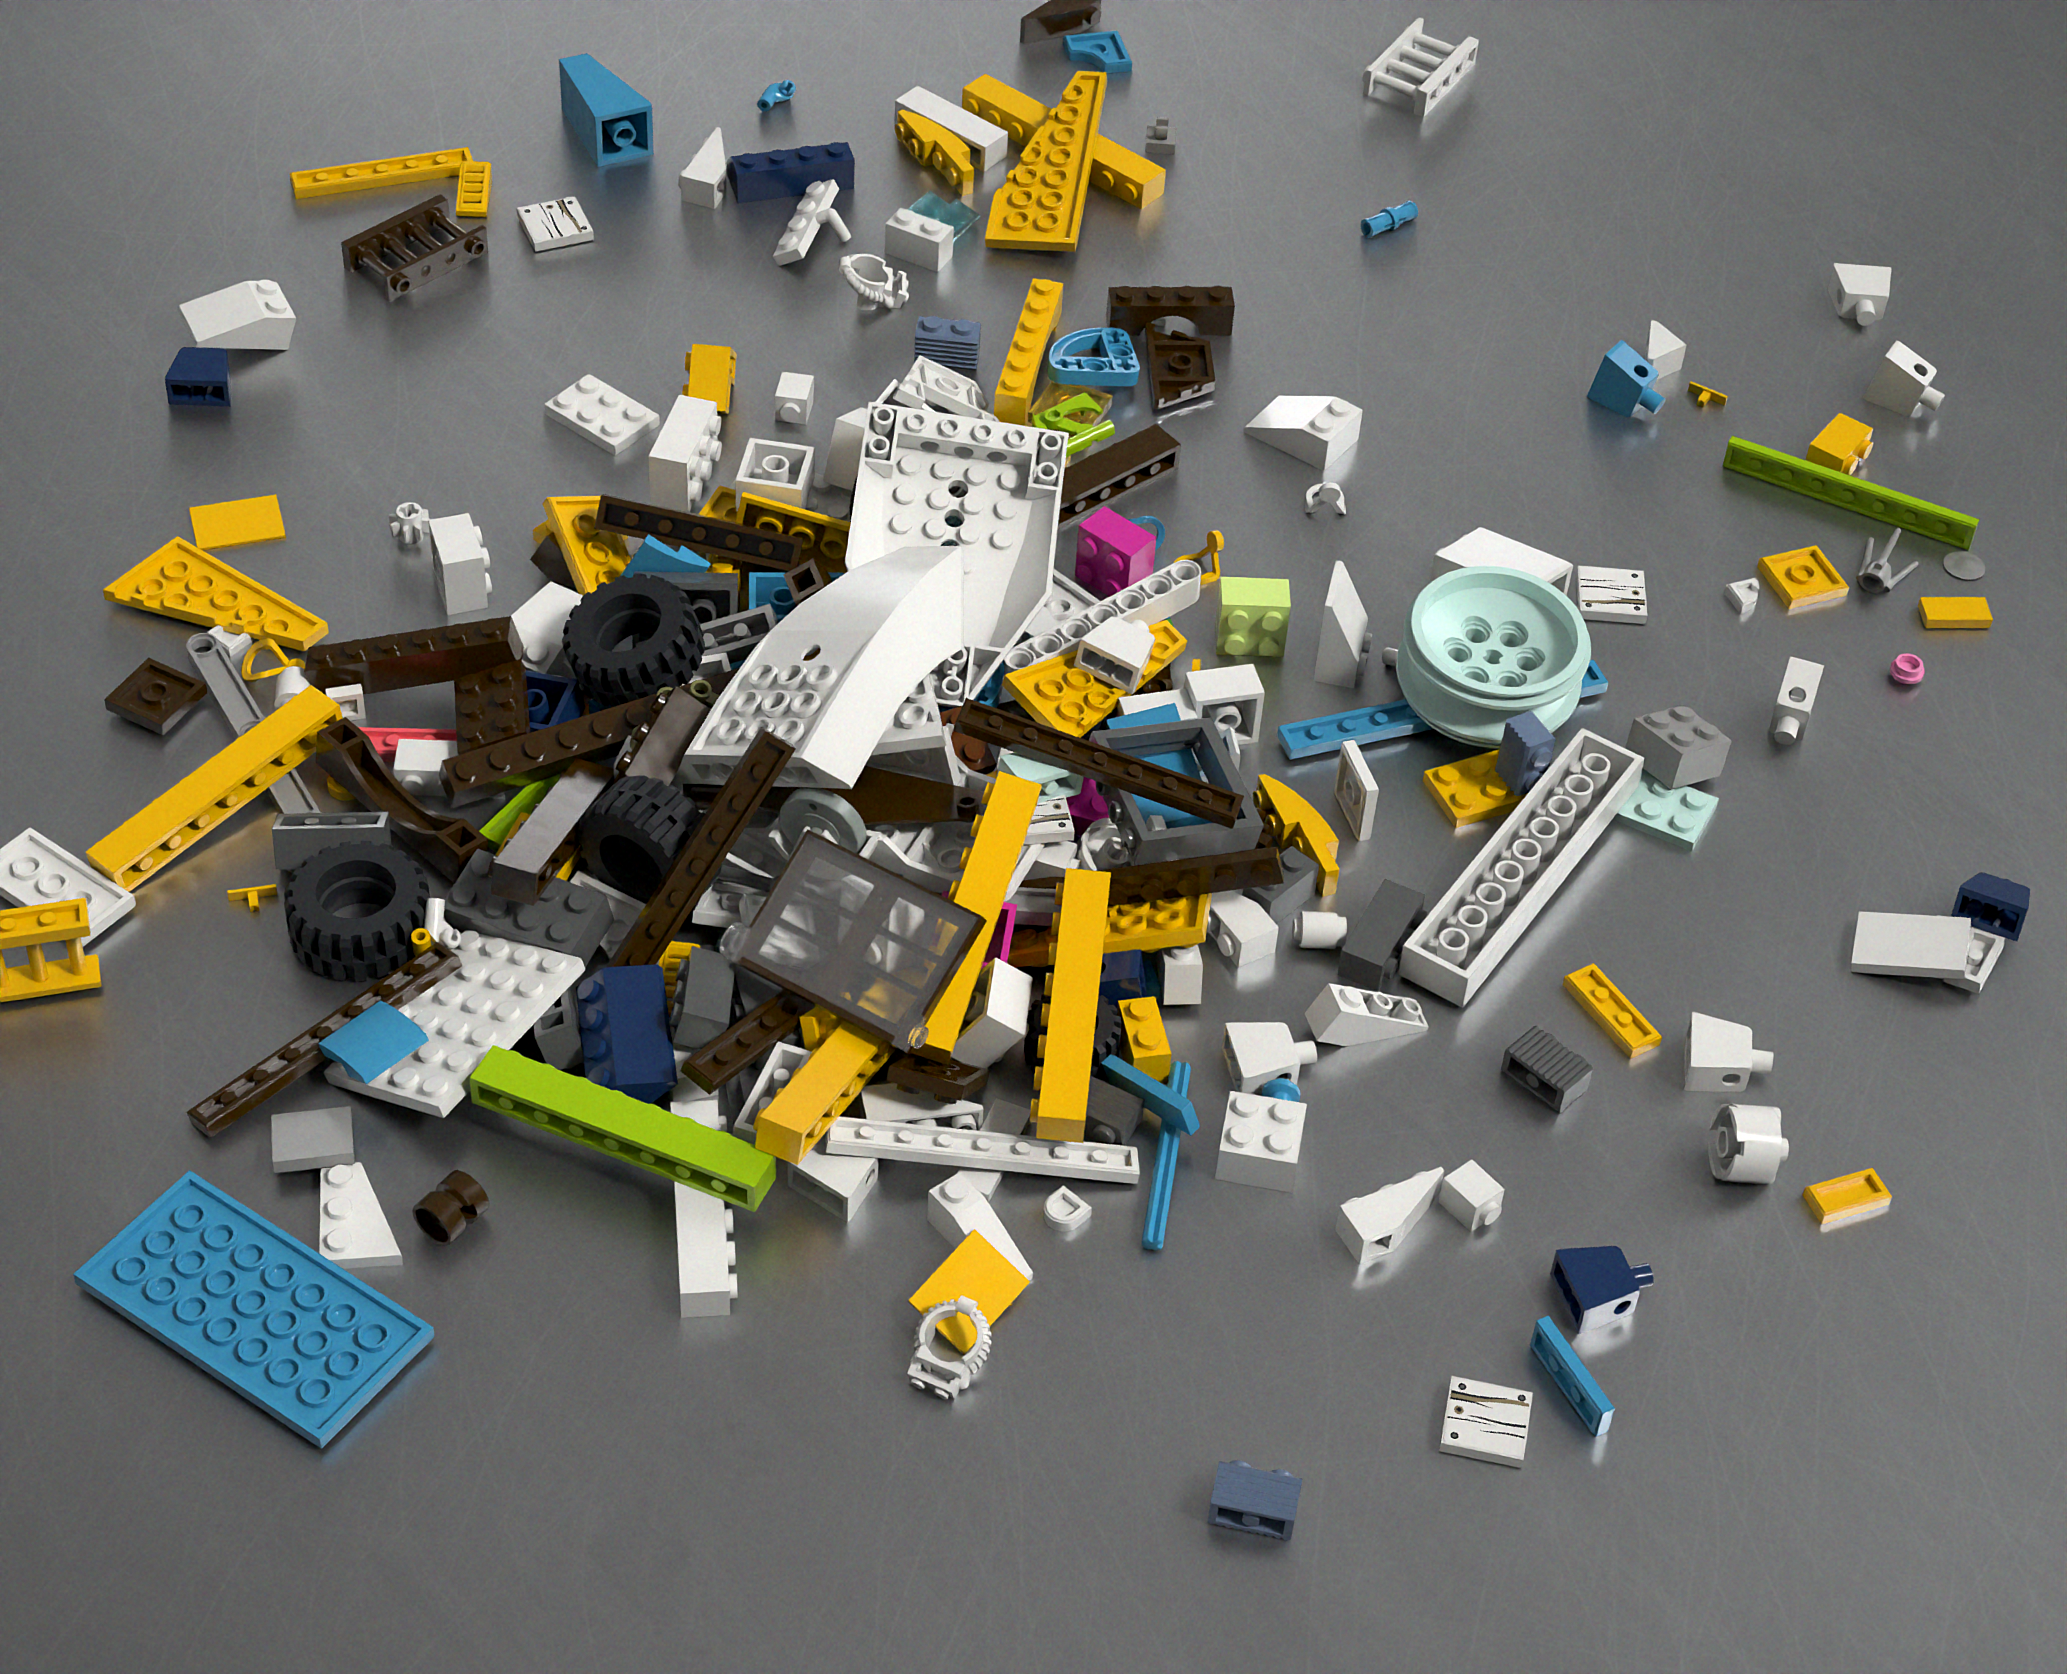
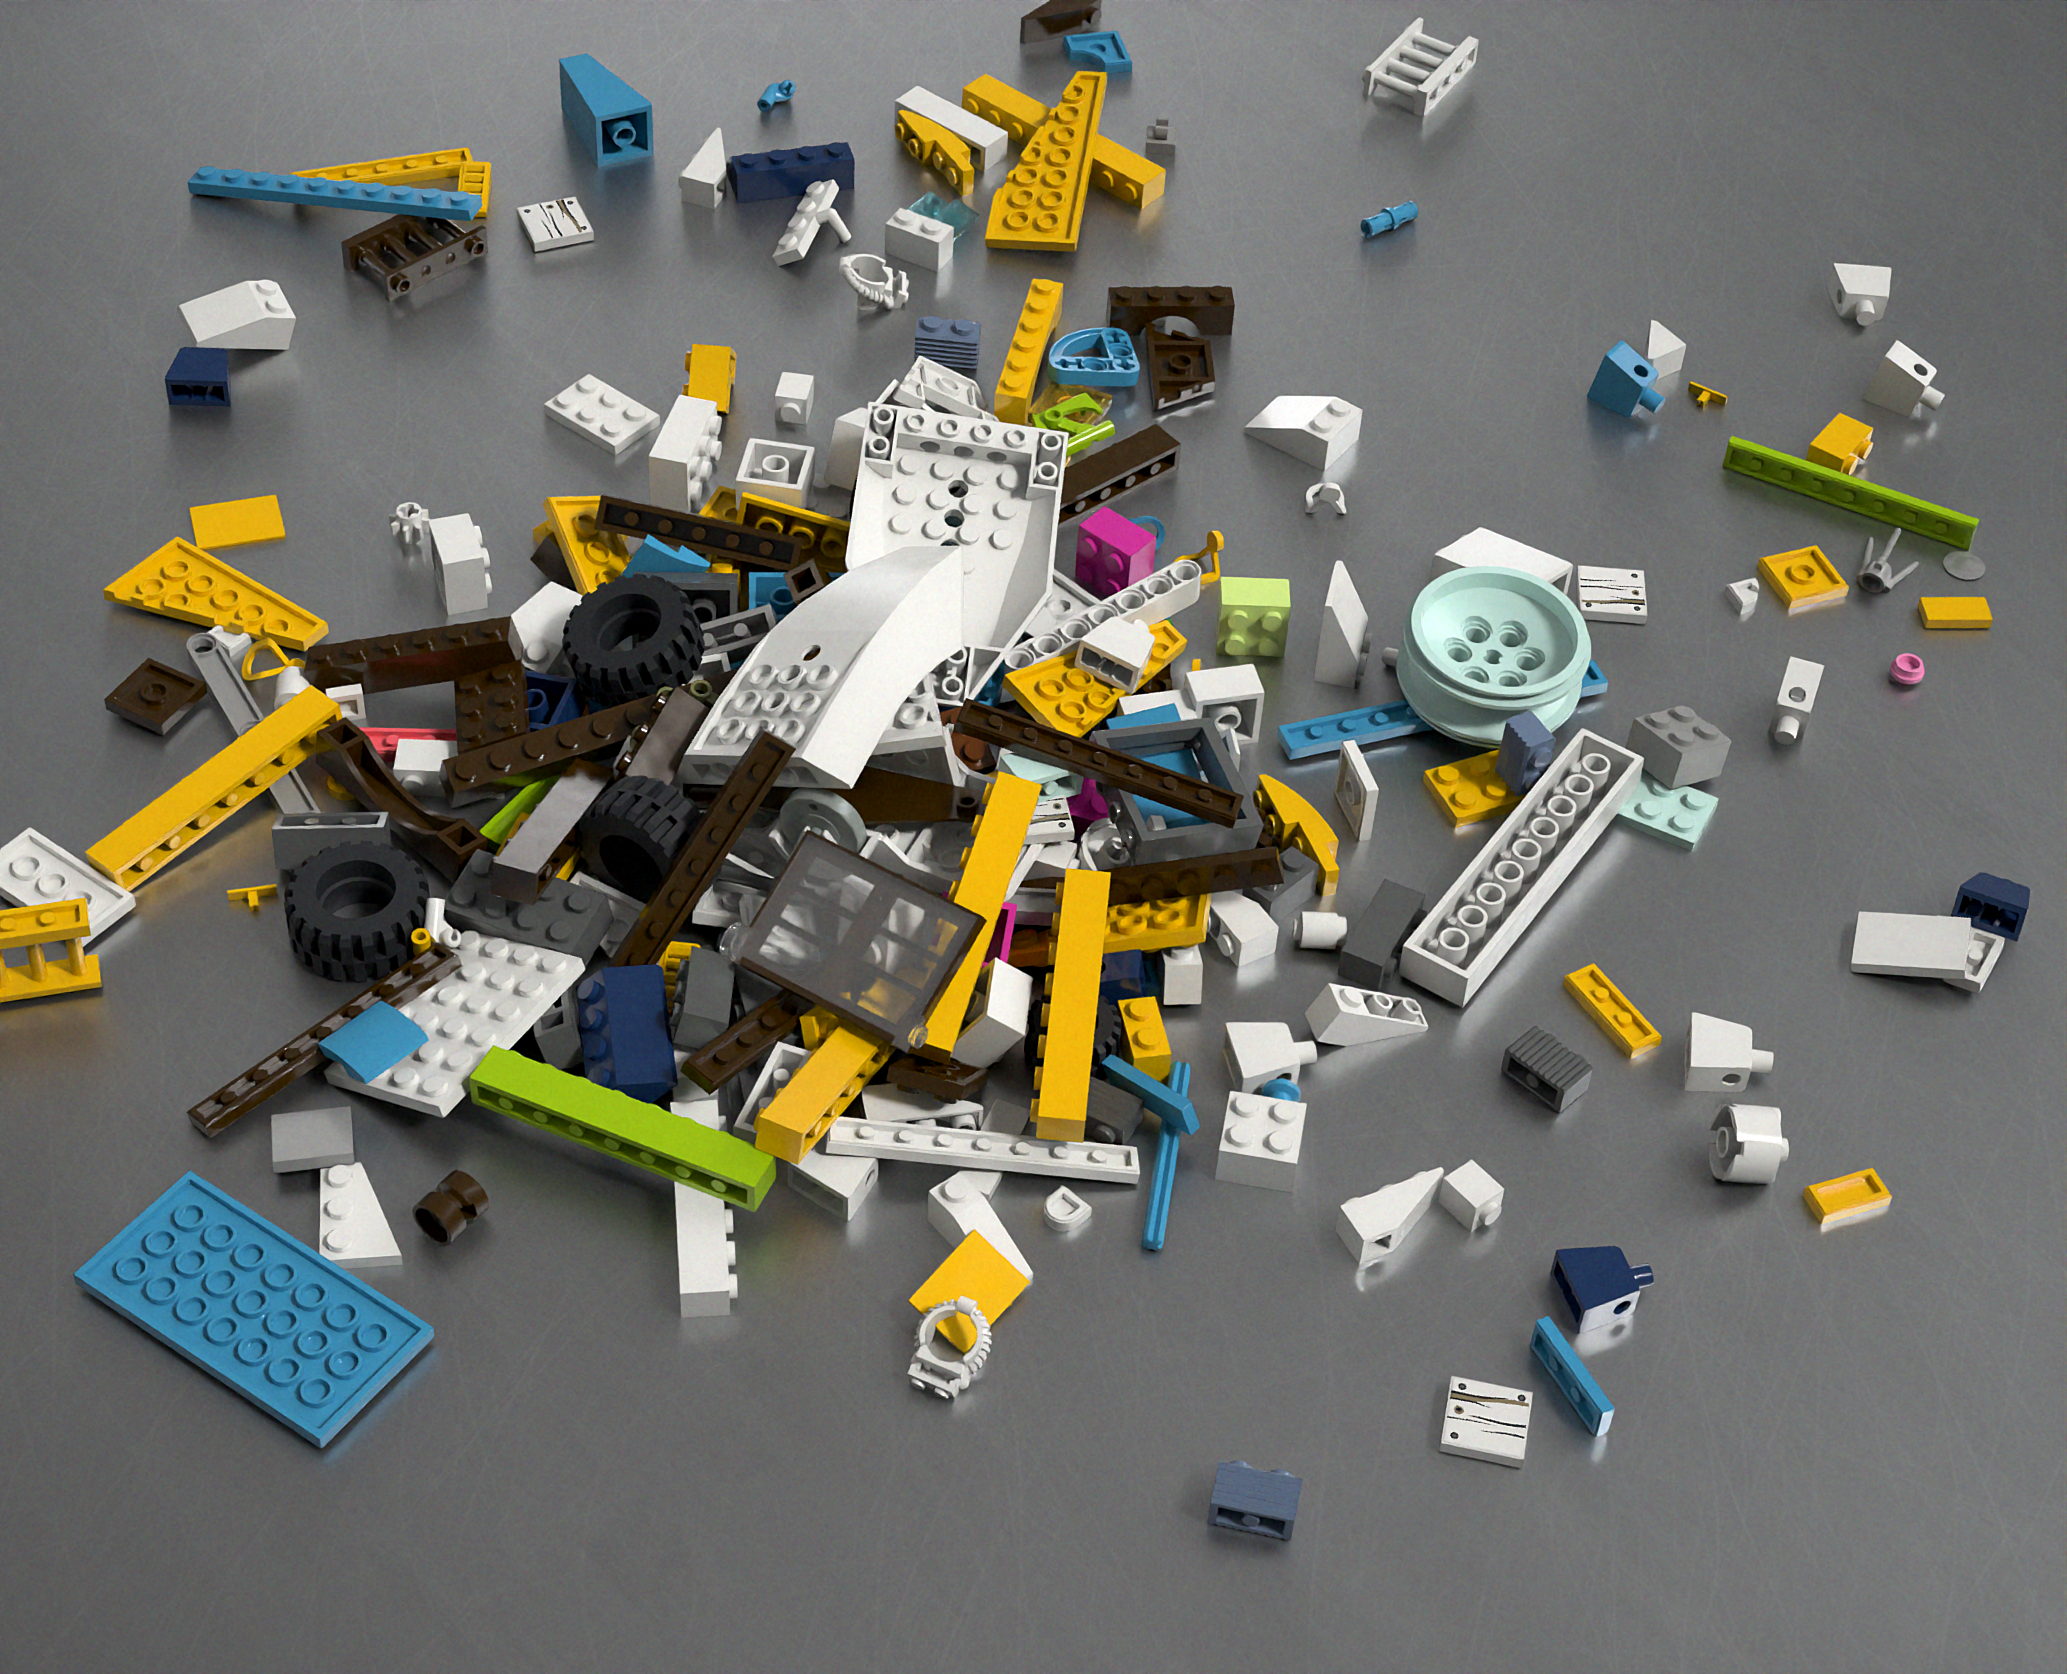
none -> dark azure plate [187,166,482,221]

